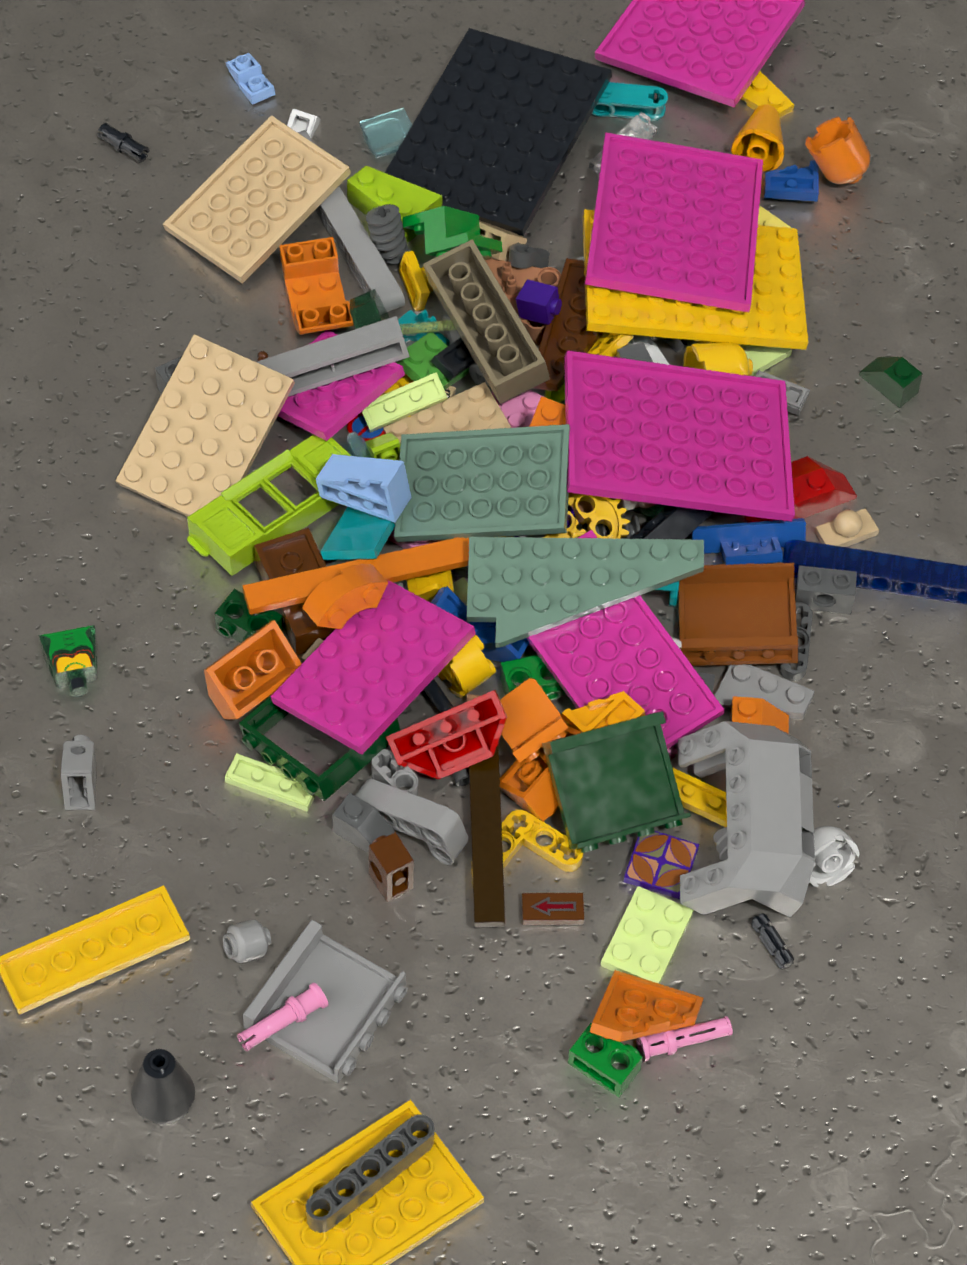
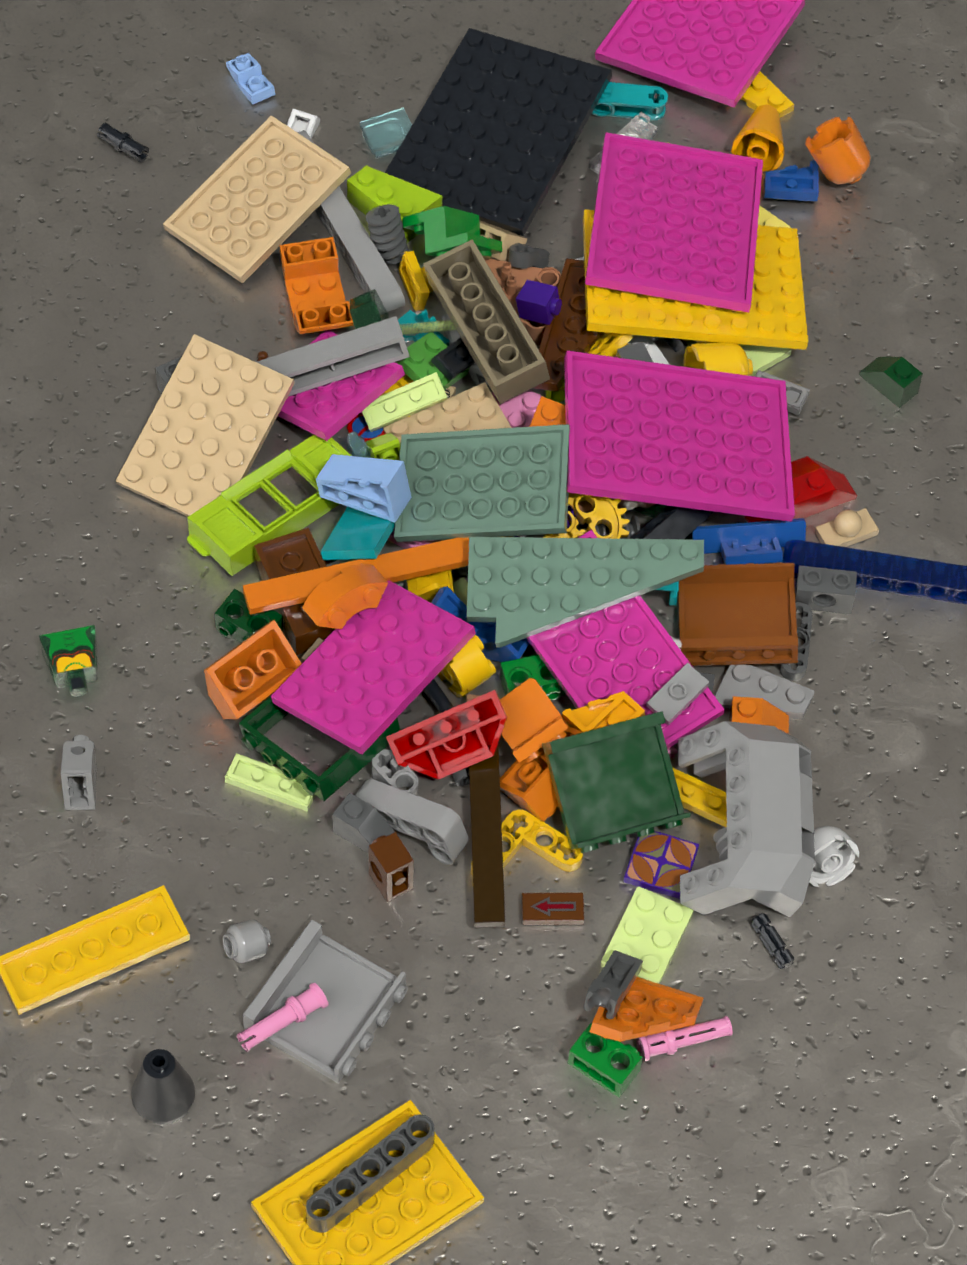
none -> dark grey plate [584,950,643,1020]
none -> light grey plate [646,663,709,726]

